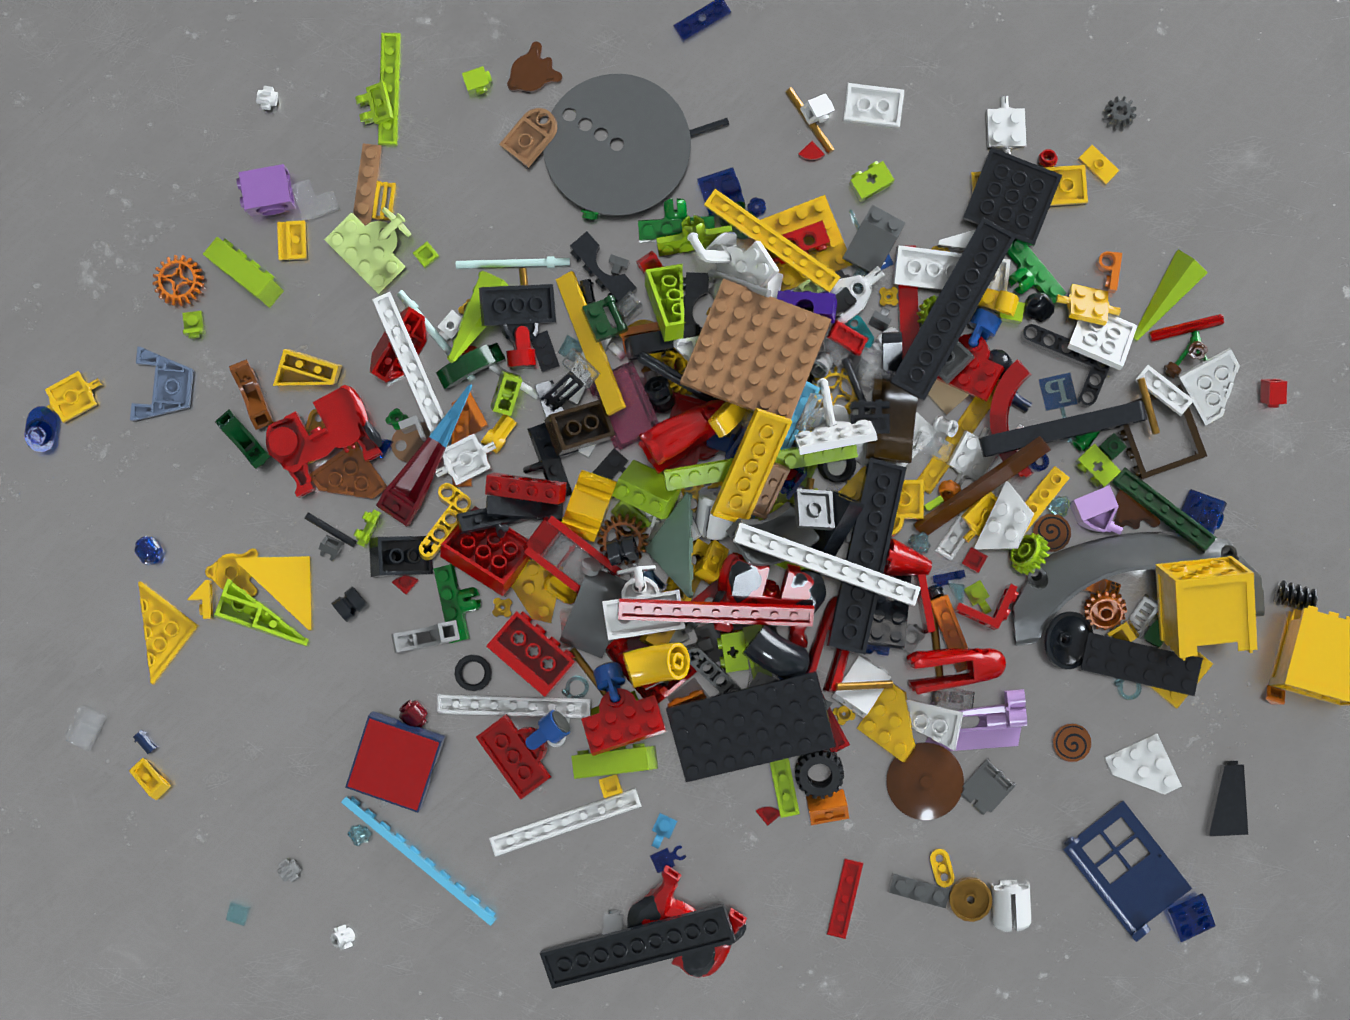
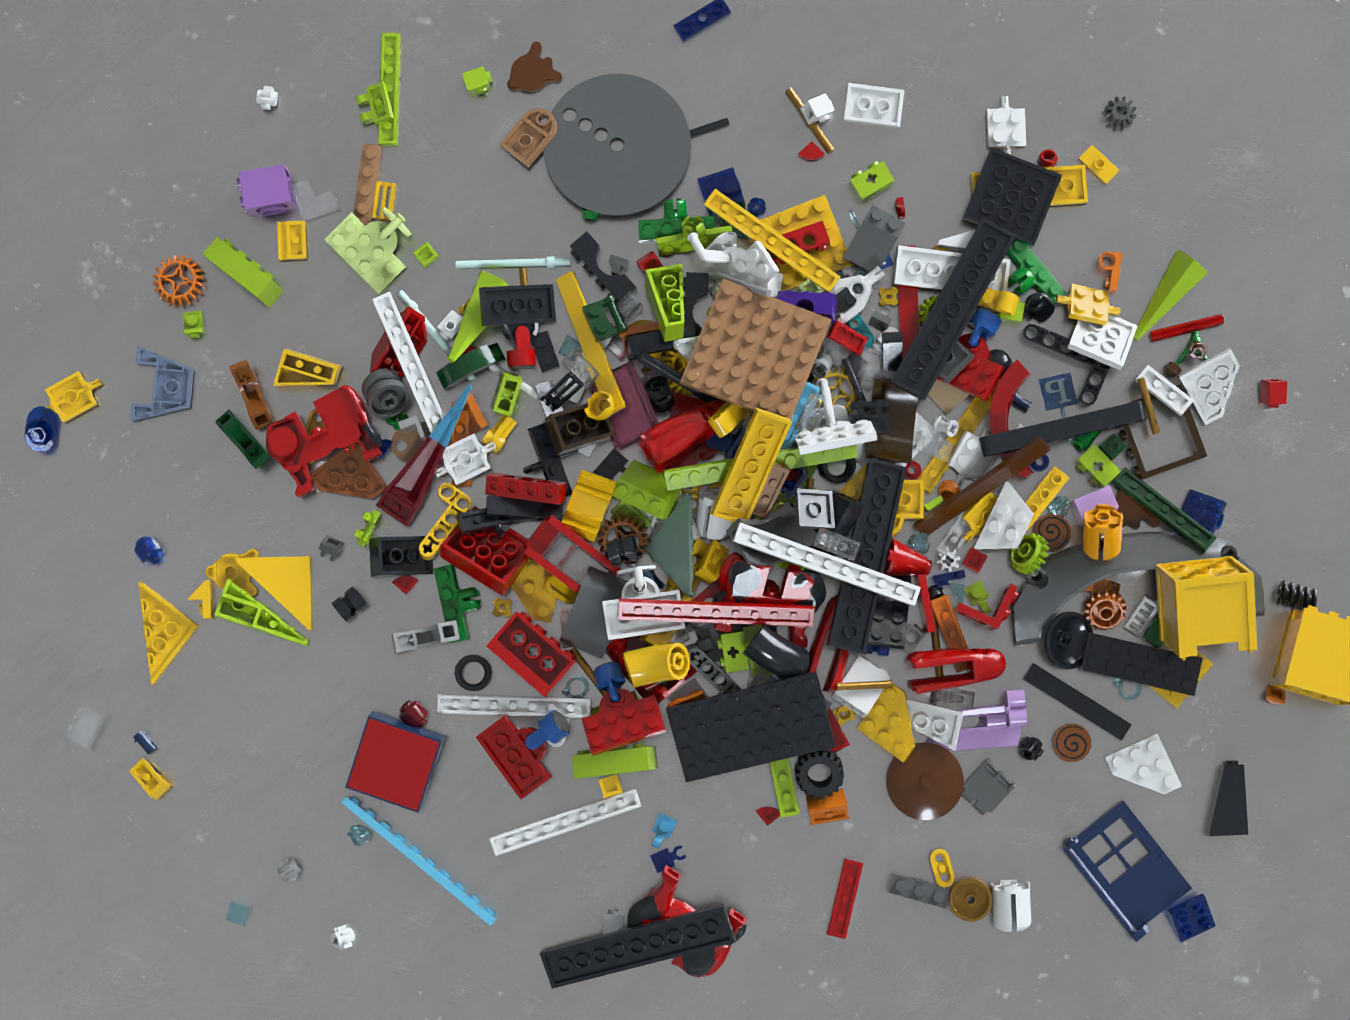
black piece [304,512,358,548] -> none
black pin [579,279,596,304] -> none
light grey tile [580,557,601,576] -> none
yellow panel [1107,619,1139,642] -> none
none -> dark grey wheel [362,368,409,418]
none -> yellow hair [584,391,614,421]
none -> clear brick [813,528,861,561]
none -> red tile [894,197,905,220]
none -> red plate [905,461,922,480]
none -> white gear [937,547,961,572]
none -> black gear [1019,736,1044,761]
none -> black tile [1023,663,1132,741]
none -> light orange cylinder [1083,504,1123,561]

